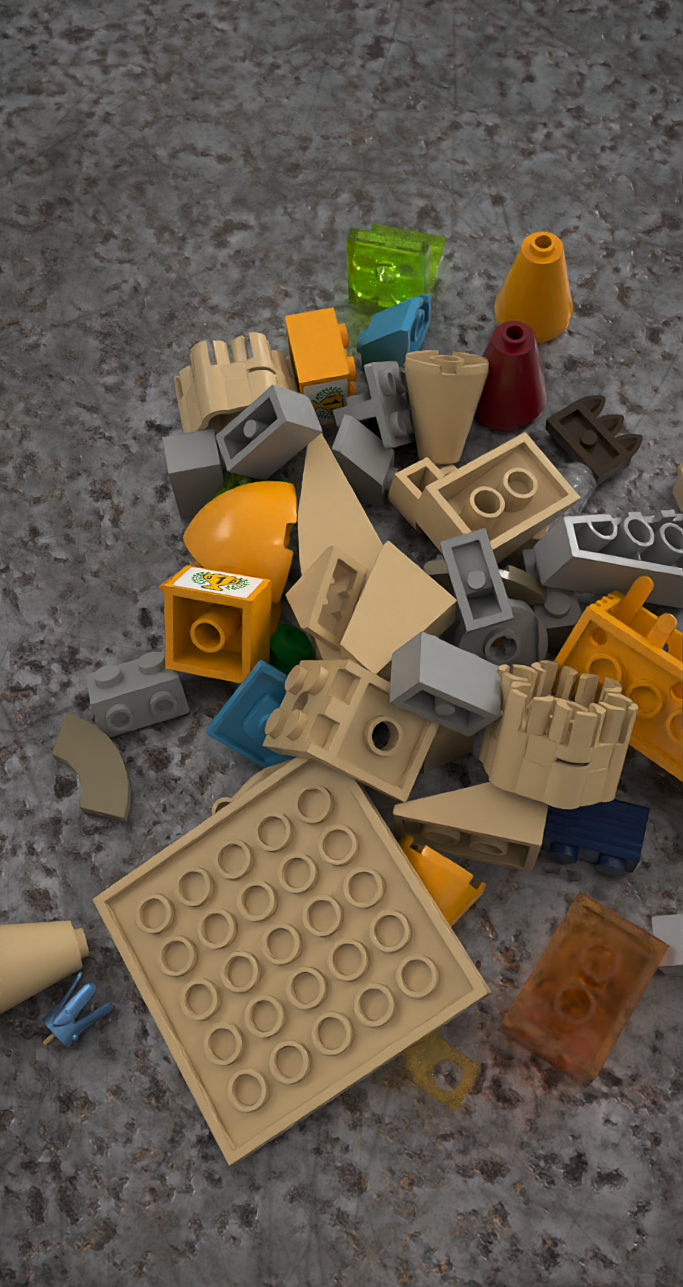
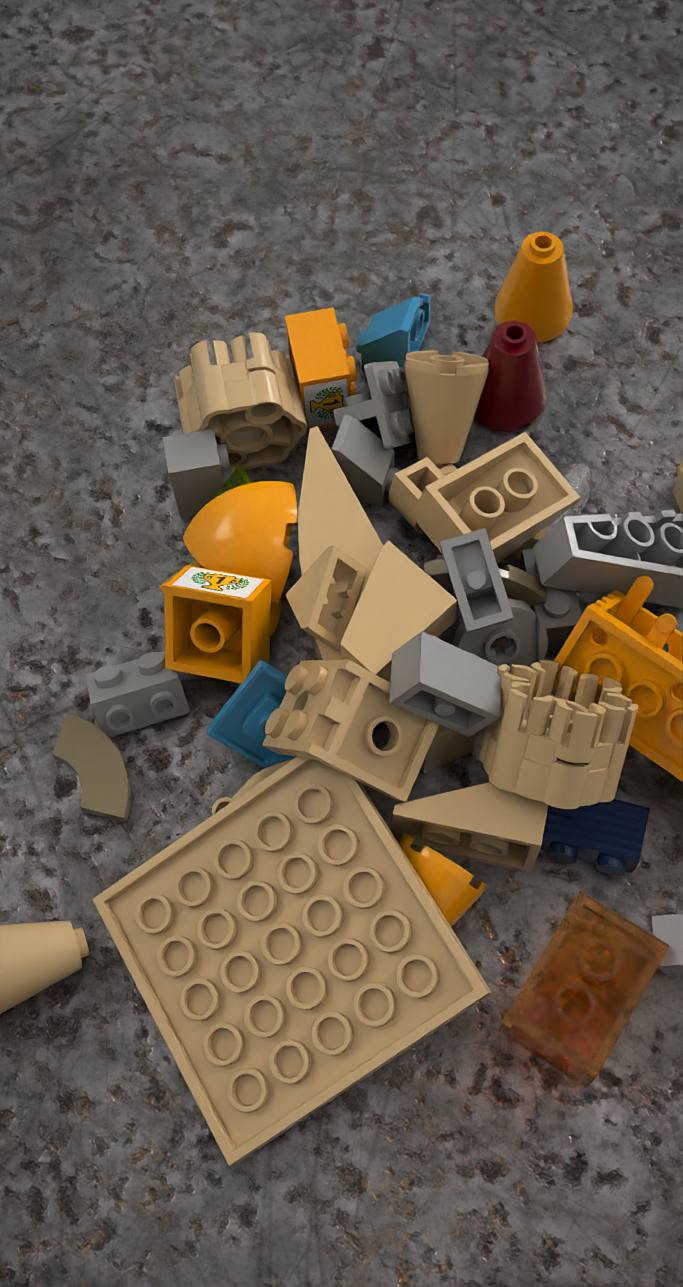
flat silver piece [42,971,115,1047] -> none
light grey brick [215,384,323,481] -> none
green tile [270,624,313,674] -> none
clear neon green bracket [346,223,447,310] -> none
clear yellow bracket [402,1028,482,1112] -> none
dark brown plate [545,395,642,486] -> none

